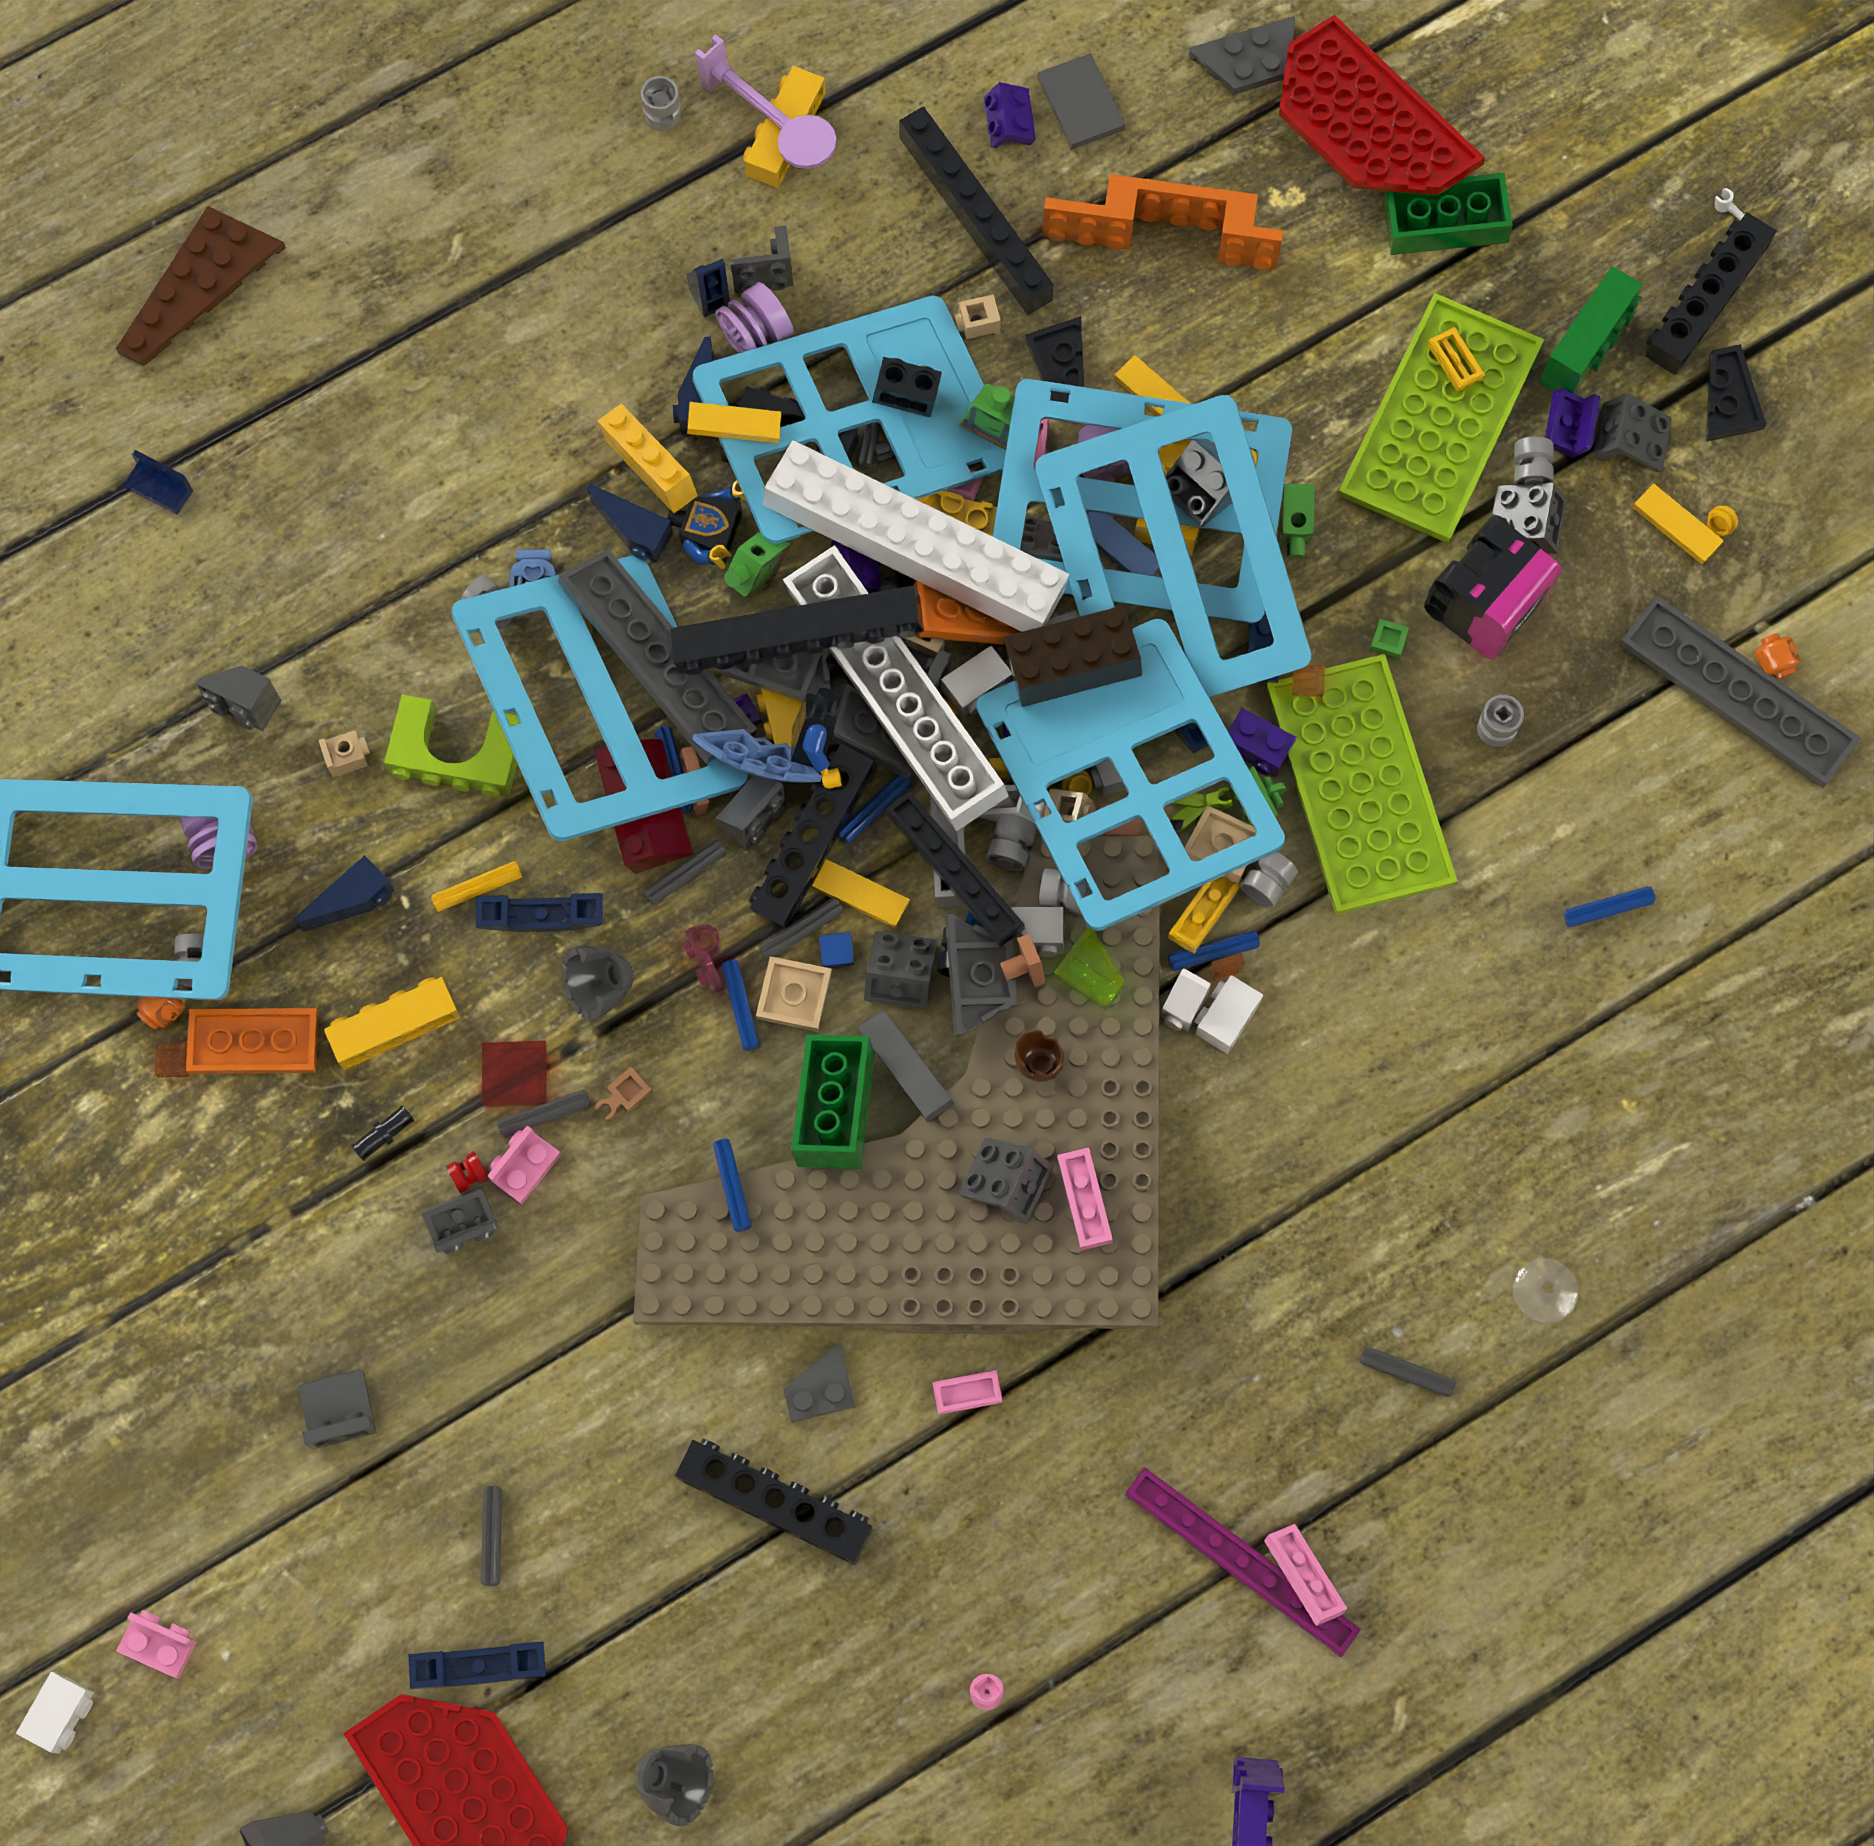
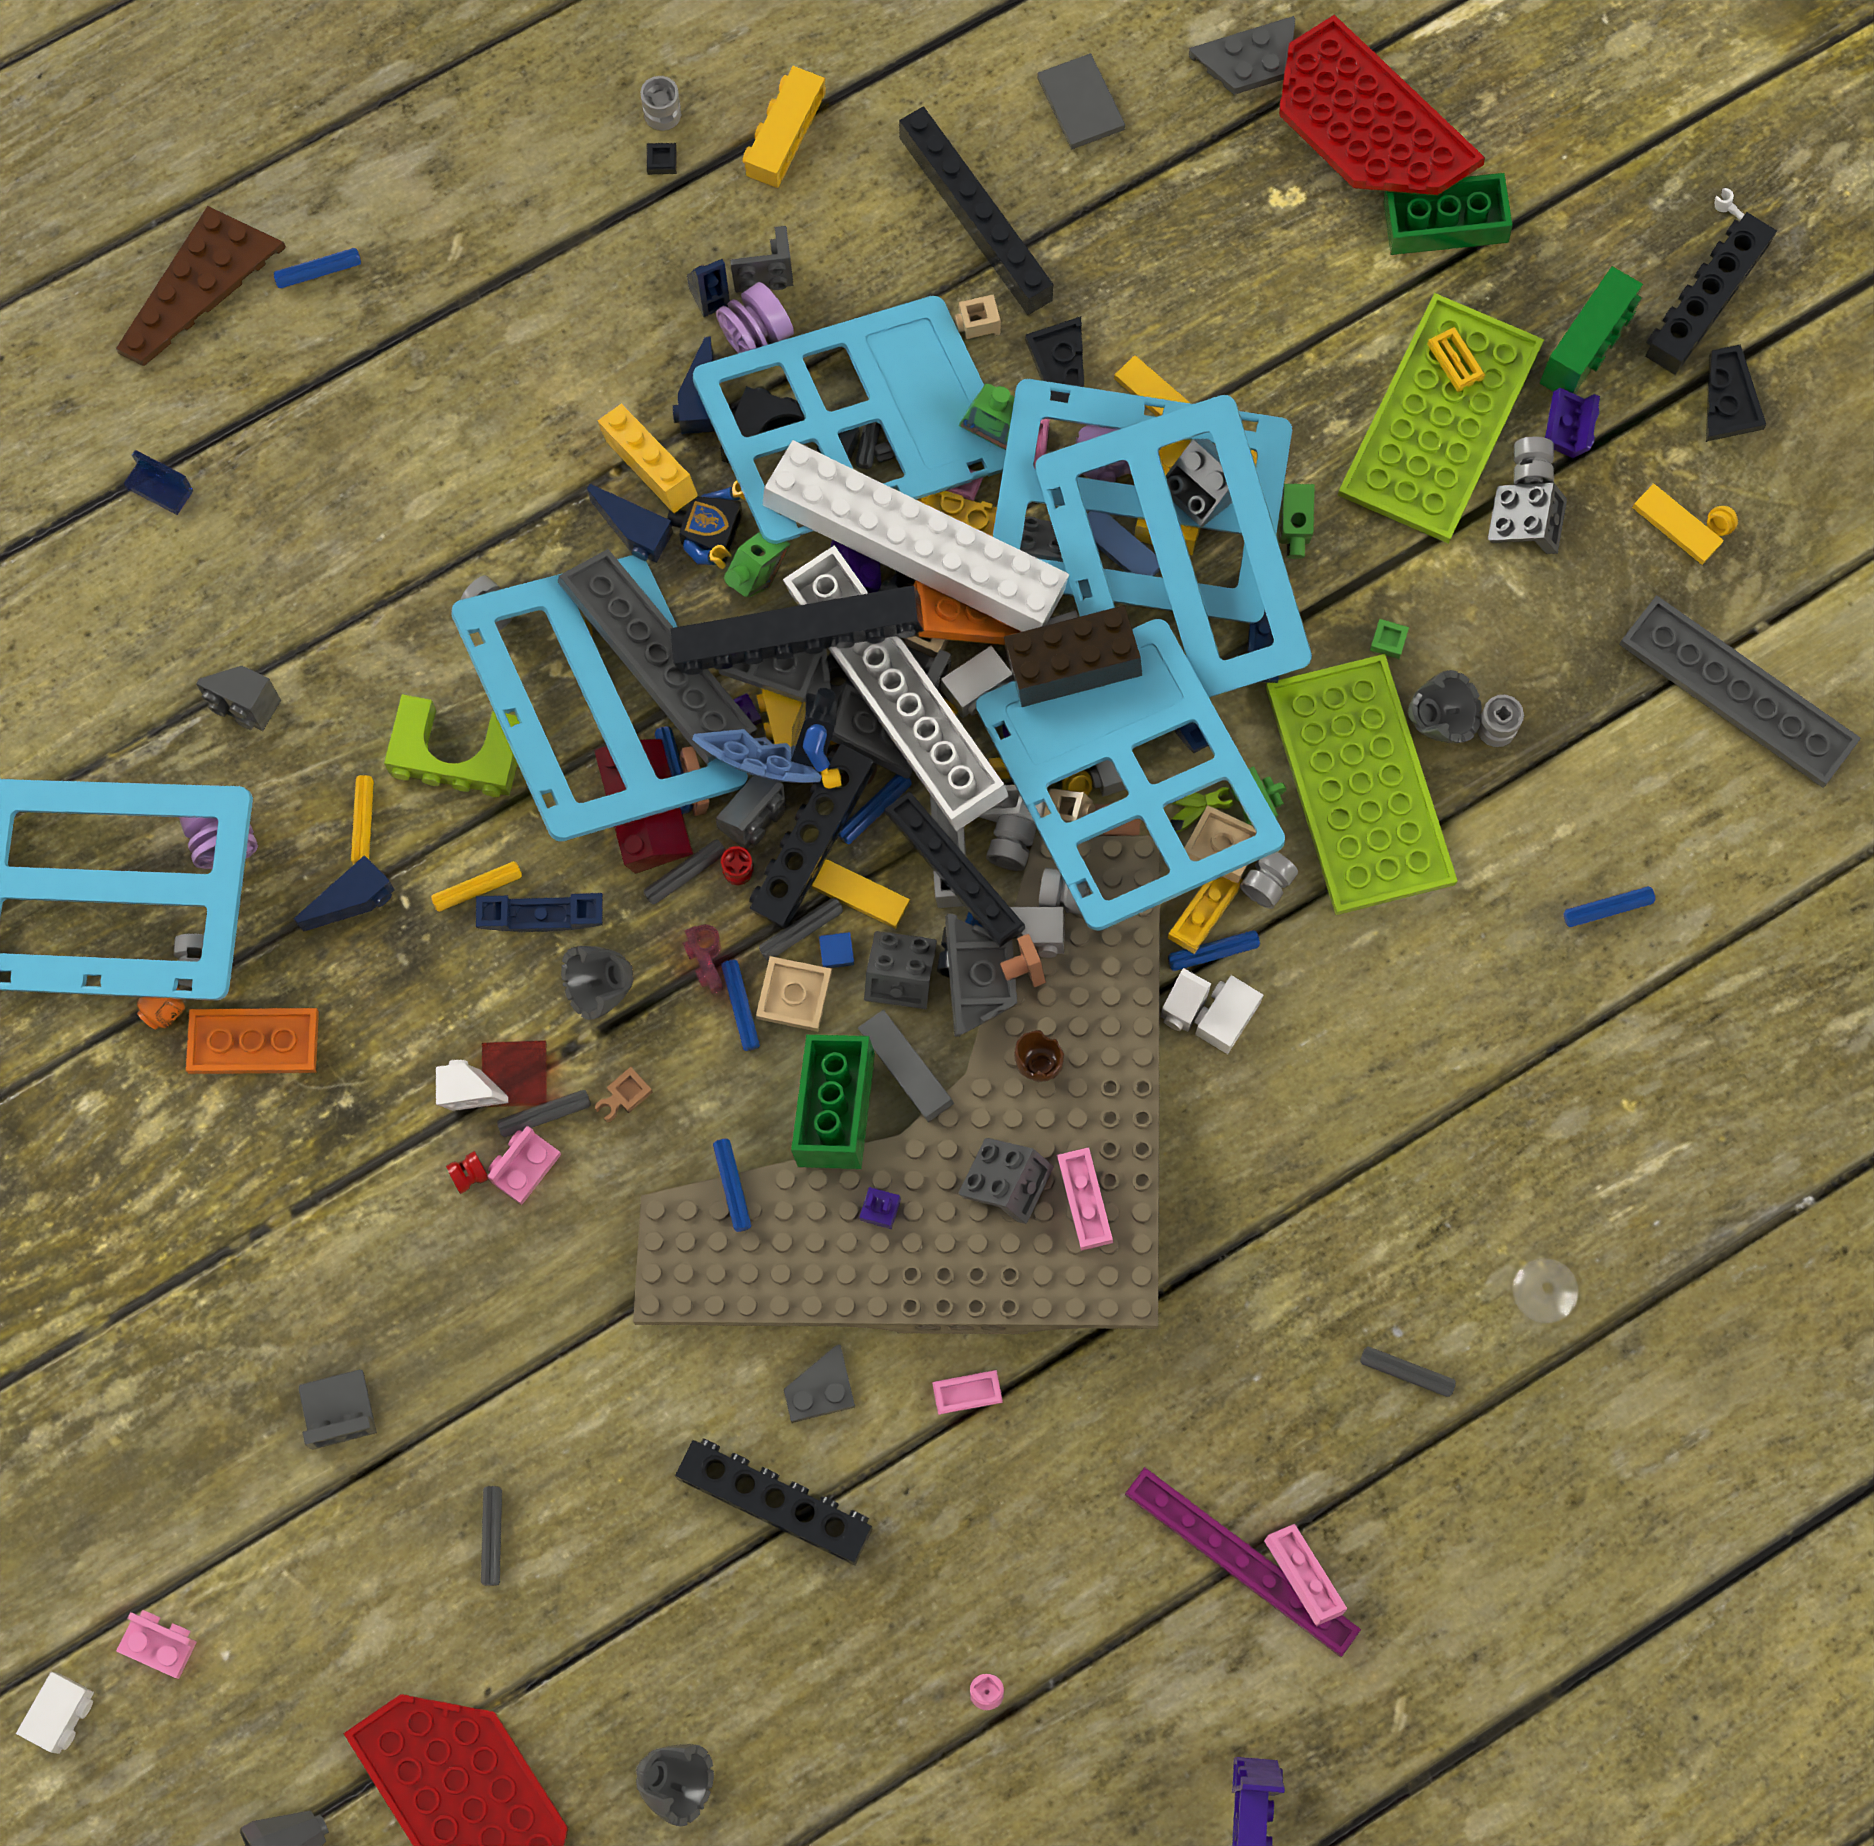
clear orange tile [155,1043,189,1078] -> none
tan brick [318,730,370,778] -> none
yellow brick [324,976,461,1070] -> none
black pin [351,1105,415,1161] -> none
dark blue slope [408,1641,546,1689] -> none
dark grey bracket [421,1186,497,1254] -> none
medium blue piece [509,549,556,587] -> none
yellow tile [687,402,781,444] -> none
lavender piece [695,34,837,169] -> none
black brick [872,357,942,417] -> none
dark purple bracket [984,82,1036,148] -> none
orange bracket [1042,174,1283,270] -> none
clear neon green wing [1054,927,1125,1011] -> none
clear orange tile [1209,953,1245,981] -> none
dark purple bracket [1228,708,1296,777] -> none
clear orange tile [1292,664,1325,697] -> none
black piece [1424,515,1561,659] -> none
dark grey bracket [1593,393,1672,472] -> none
orange head [1754,633,1801,680] -> none
none -> blue axle [274,248,361,288]
none -> yellow axle [351,775,374,864]
none -> white slope [436,1060,508,1111]
none -> black tile [647,143,677,175]
none -> red wheel [721,846,754,885]
none -> dark purple tile [859,1187,901,1229]
none -> dark grey hair [1408,670,1482,743]

